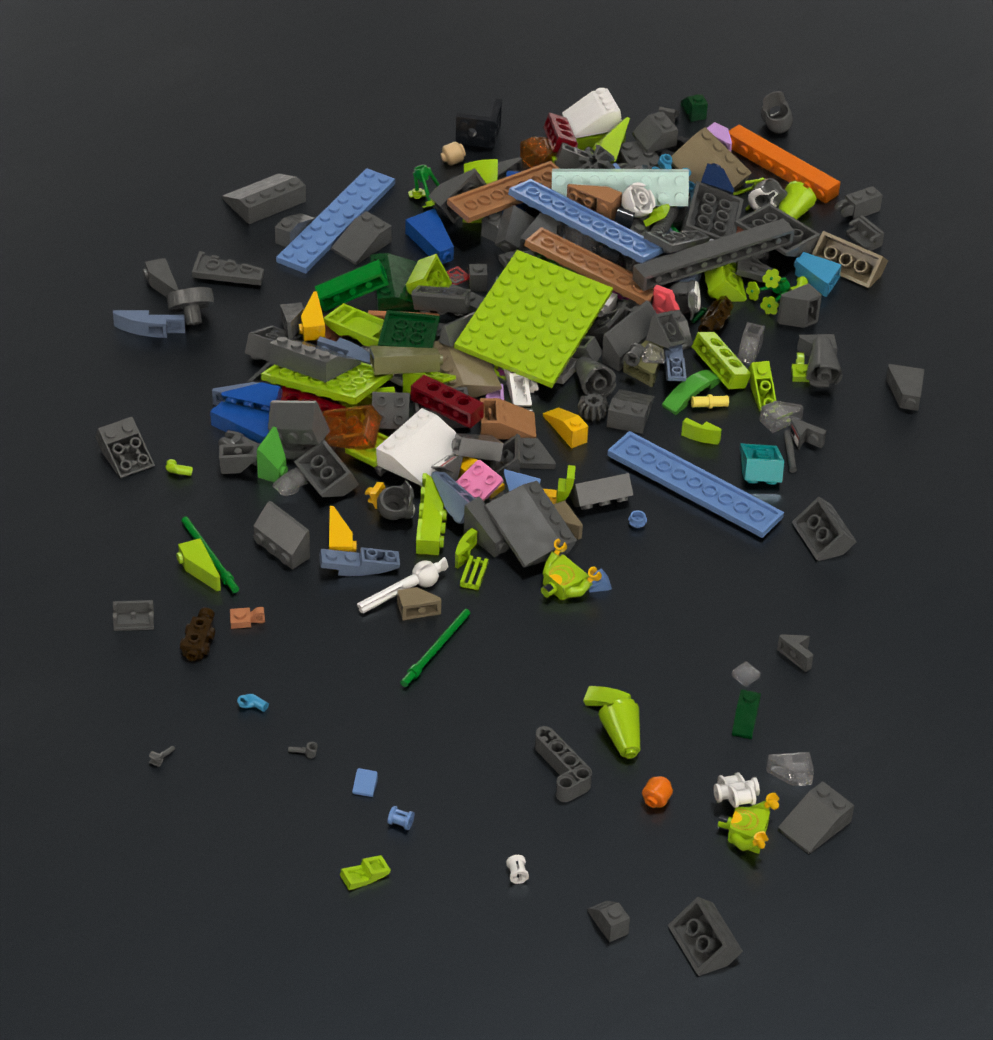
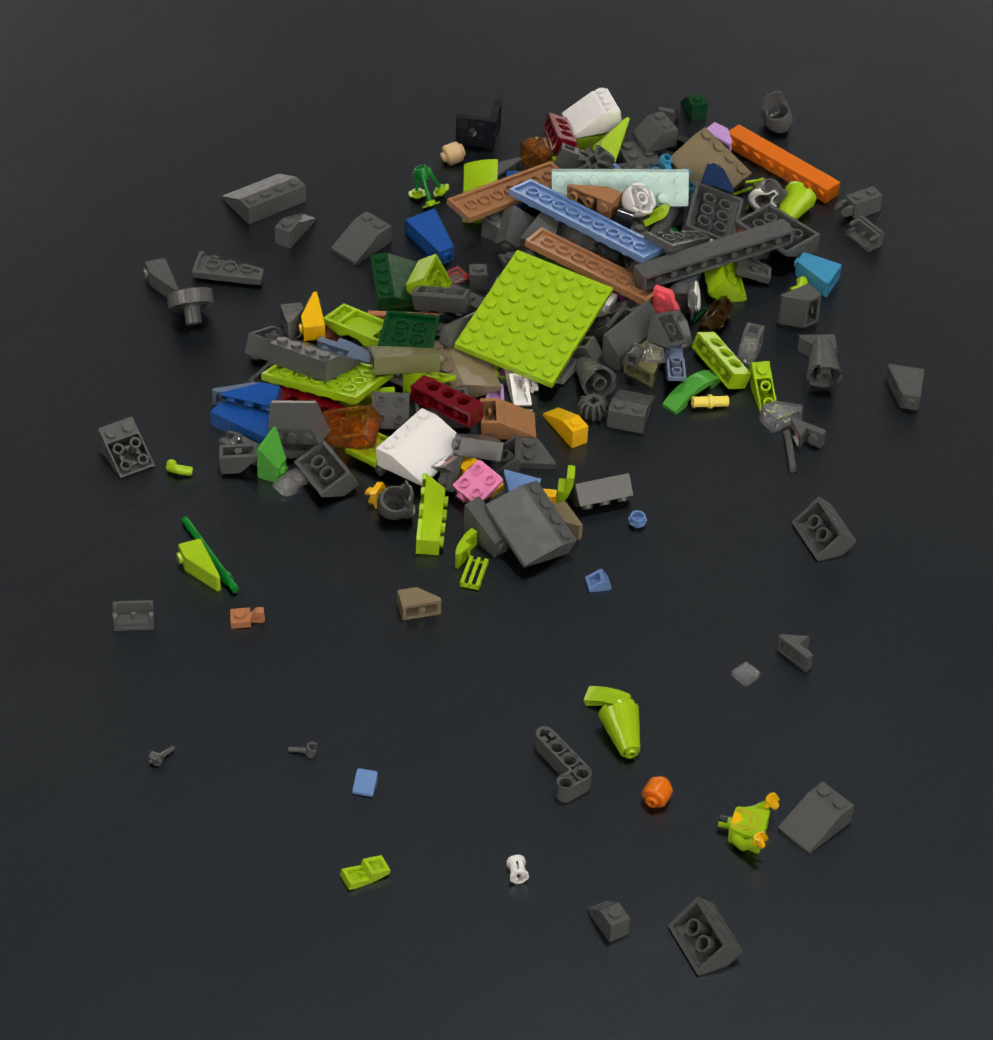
sand blue slope [113,310,185,338] -> none
dark brown brick [180,607,215,661] -> none
dark azure arm [237,694,269,712] -> none
dark grey slope [253,501,310,569] -> none
medium blue plate [276,168,395,274] -> none
green brick [315,260,388,312] -> none
sand blue slope [319,547,400,576] -> none
yellow slope [329,506,357,552] -> none
white piece [357,557,449,613] -> none
medium blue bush [387,806,415,830] -> none
green bar [400,609,471,687] -> none
dark grey slope [428,168,486,224] -> none
sand blue slope [431,472,476,524] -> none
lime torso [541,539,602,600] -> none
medium blue plate [607,431,784,538] -> none
lime slope [681,418,722,445] -> none
white axle [714,772,760,808] -> none
dark green slope [732,689,761,739] -> none
teal slope [740,443,784,485] -> none
lime plant [746,269,790,315] -> none
clear slope [766,752,814,786] -> none
lime plate [791,353,810,382] -> none
dark tan slope [812,231,888,288] -> none

